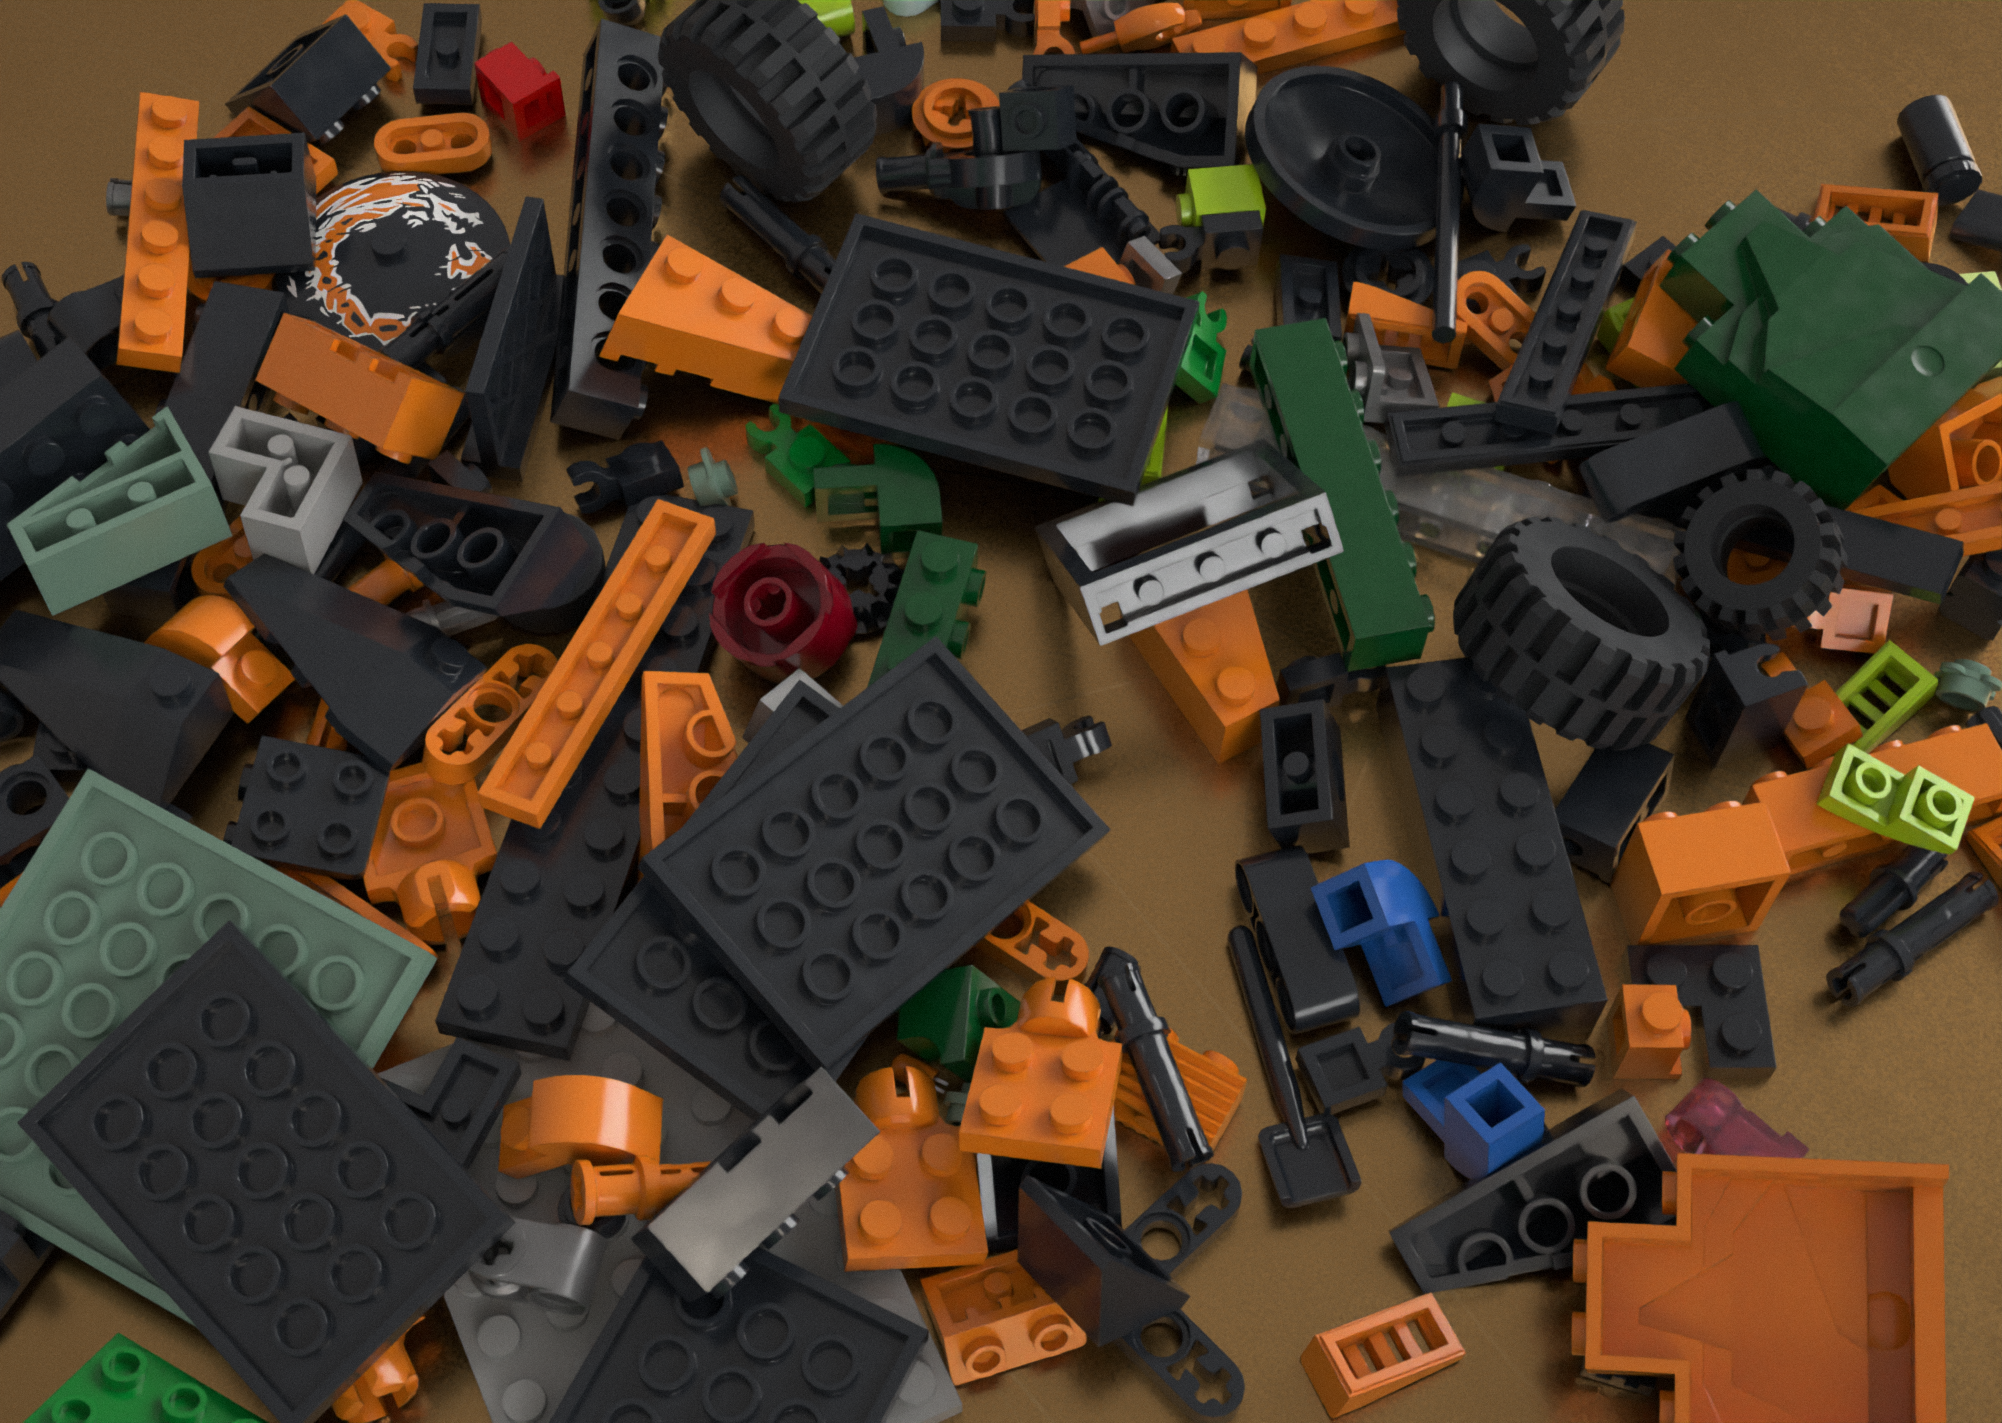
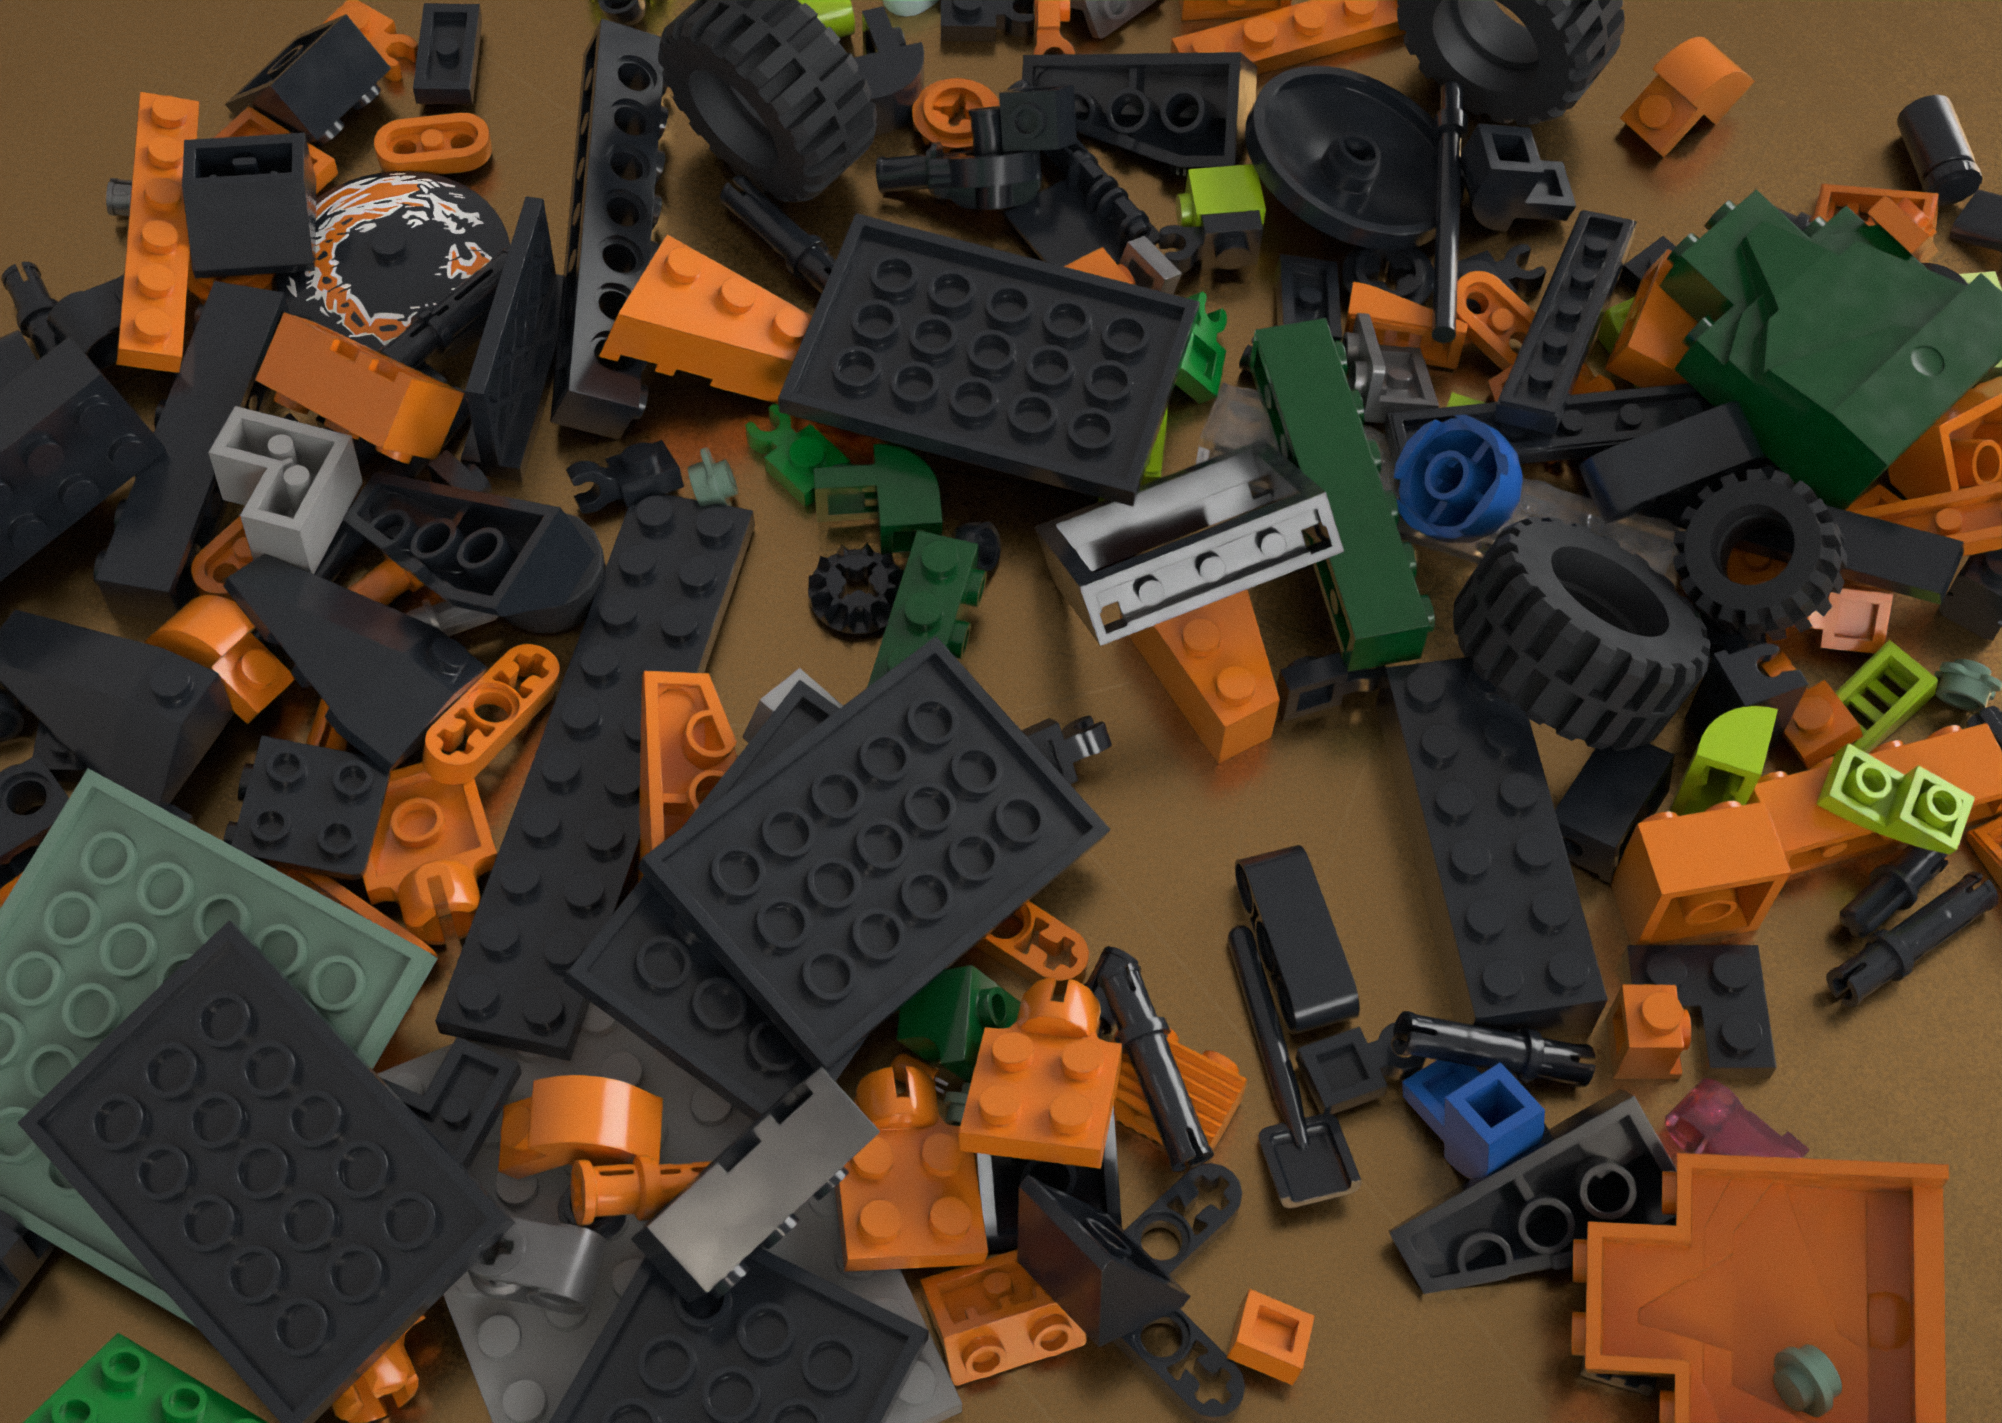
sand green wedge [7,406,233,616] -> none
red brick [474,41,566,142] -> none
orange plate [477,499,716,829] -> none
dark red brick [709,542,857,683] -> none
orange hand [1079,3,1202,54] -> none
black brick [1260,699,1350,854] -> none
orange slope [1300,1292,1466,1418] -> none
blue brick [1311,860,1452,1007] -> none
none -> black hinge [951,522,1001,571]
none -> orange plate [1227,1288,1315,1385]
none -> blue cylinder [1394,414,1523,543]
none -> orange brick [1619,37,1755,158]
none -> lime brick [1668,706,1778,816]
none -> sand green plate [1773,1344,1842,1417]
none -> orange plate [1867,195,1938,263]

